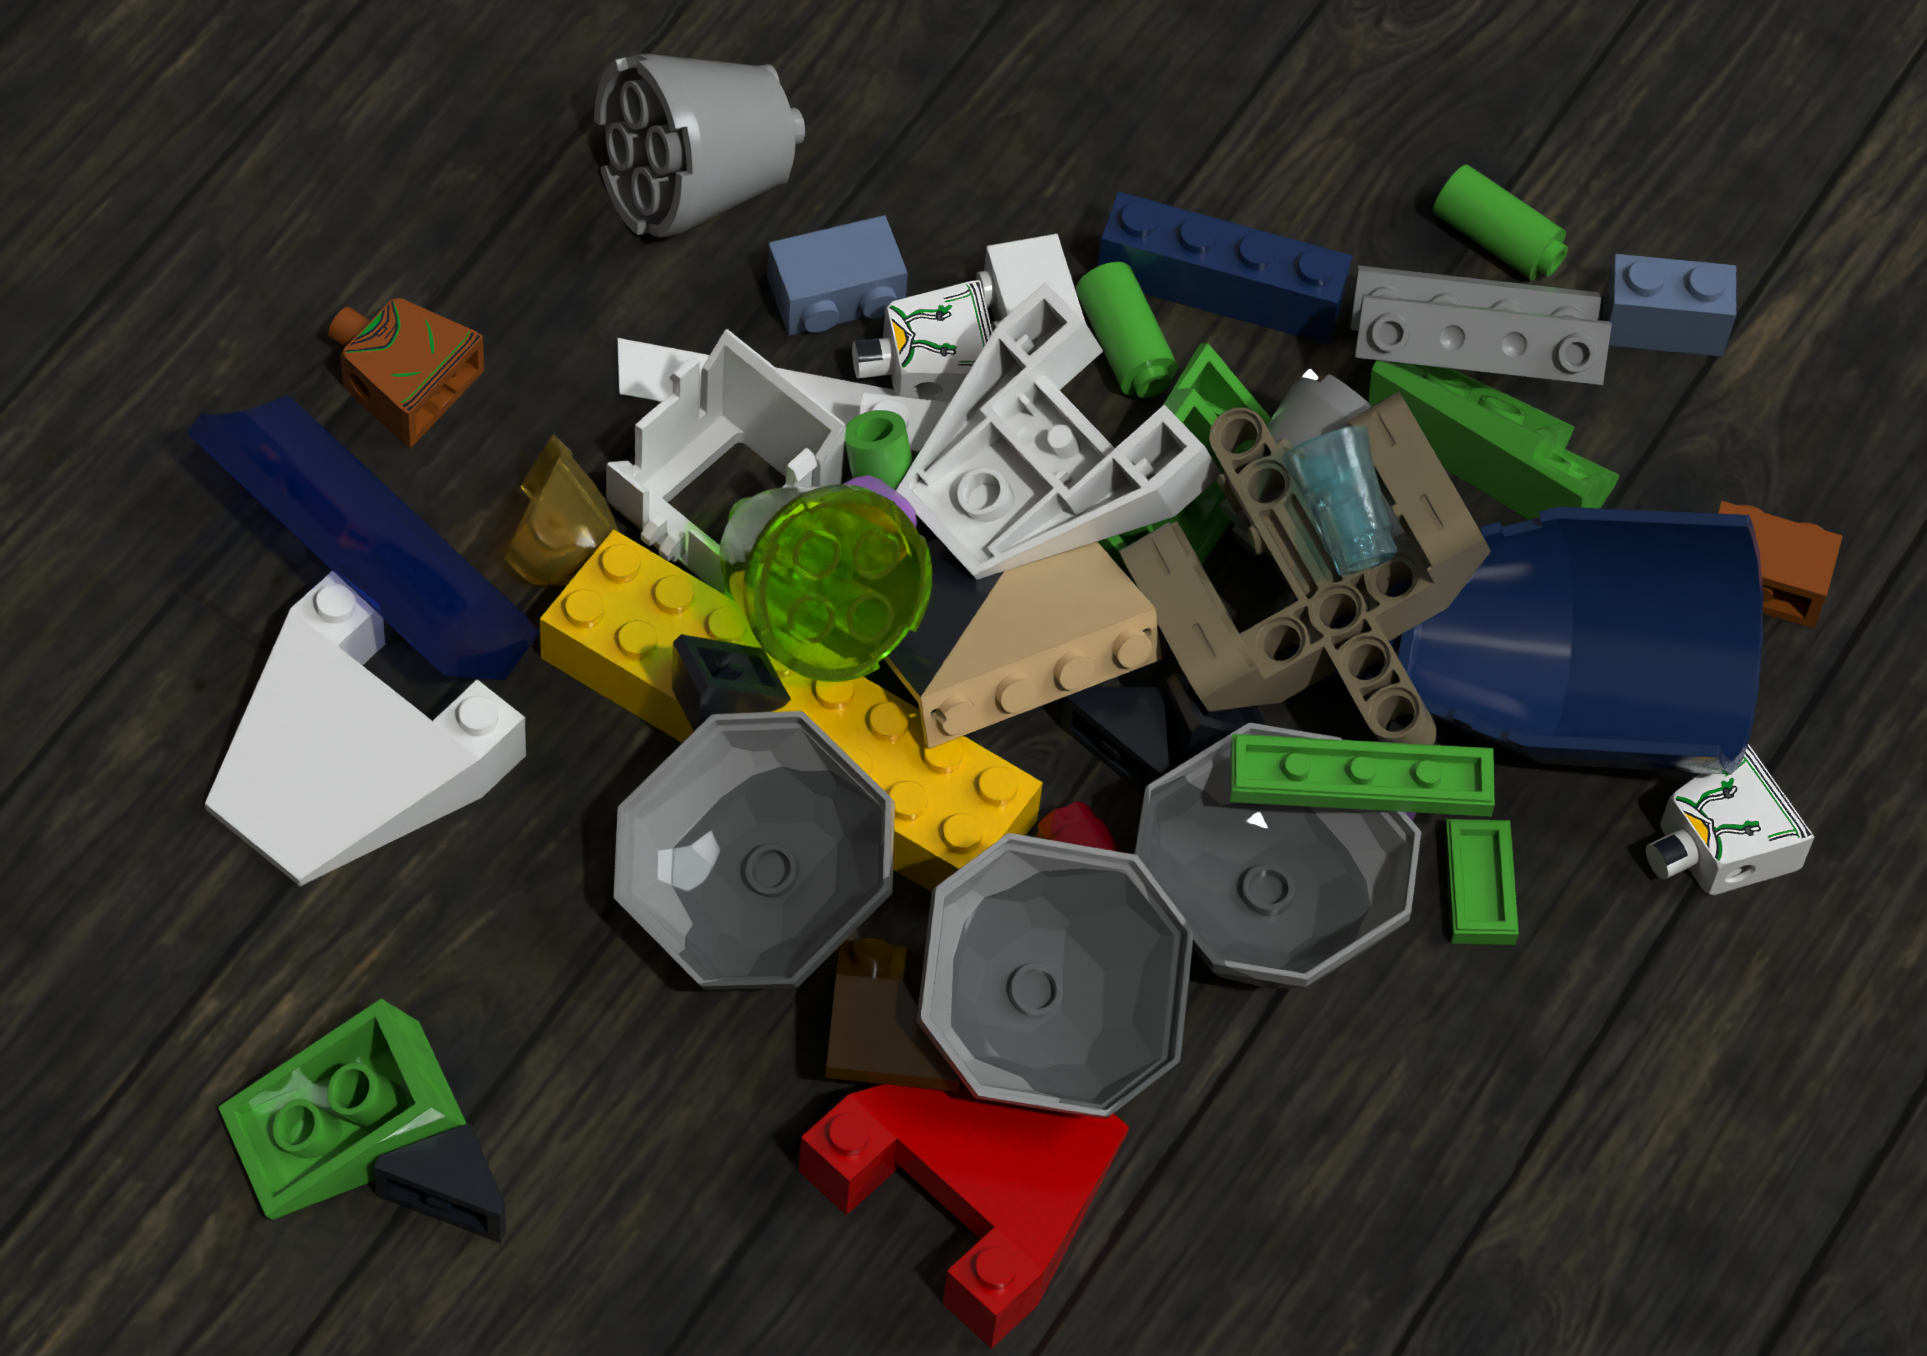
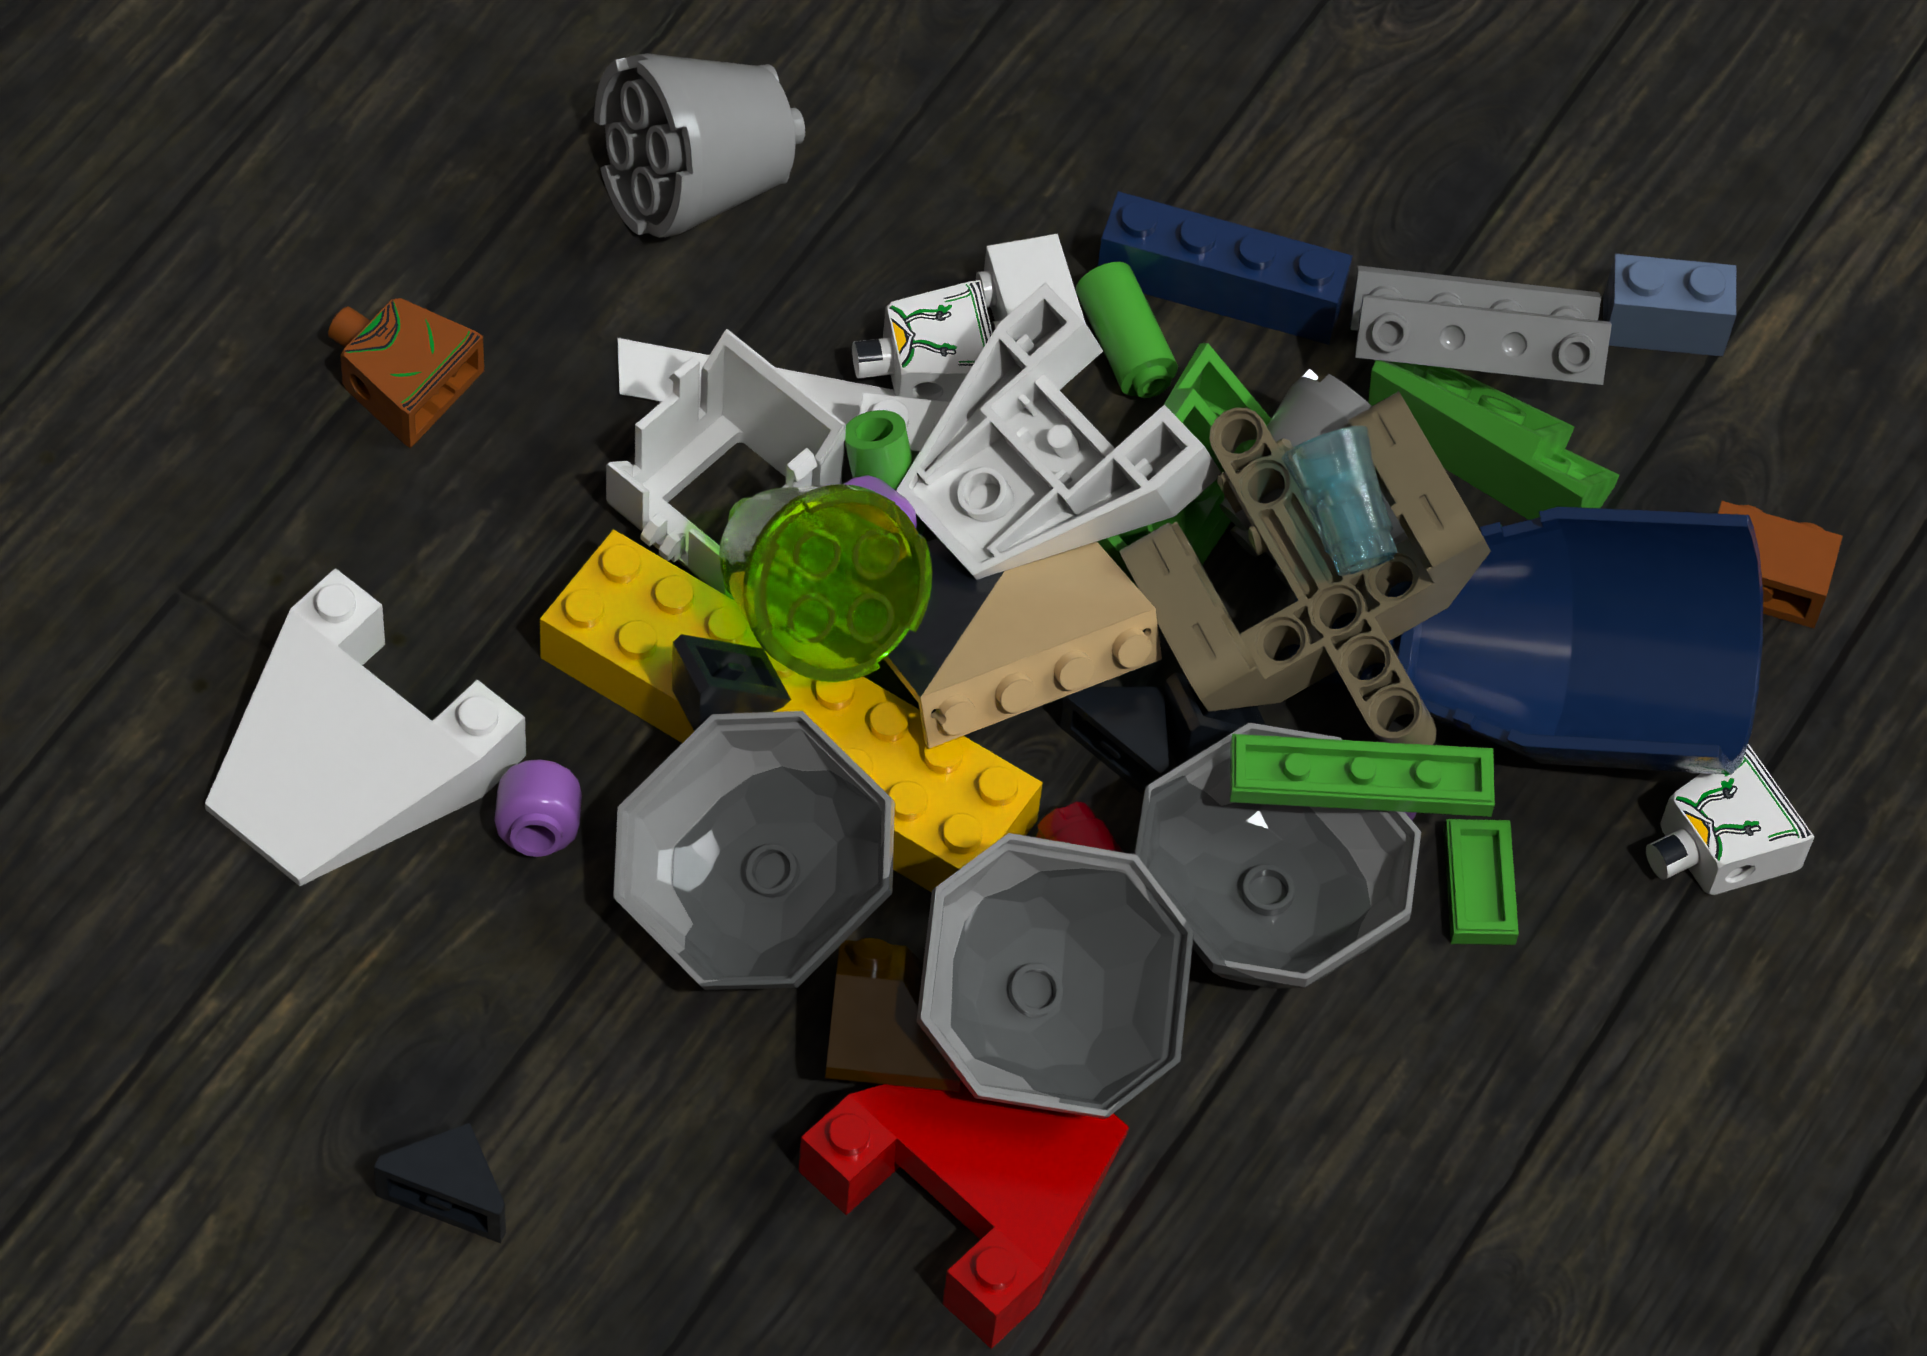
clear blue arch [187,395,540,680] -> none
bright green slope [218,999,466,1220] -> none
clear yellow helmet [504,434,618,585] -> none
sand blue brick [767,215,908,336] -> none
bright green brick [1433,164,1568,280] -> none
none -> medium lavender head [495,759,582,857]

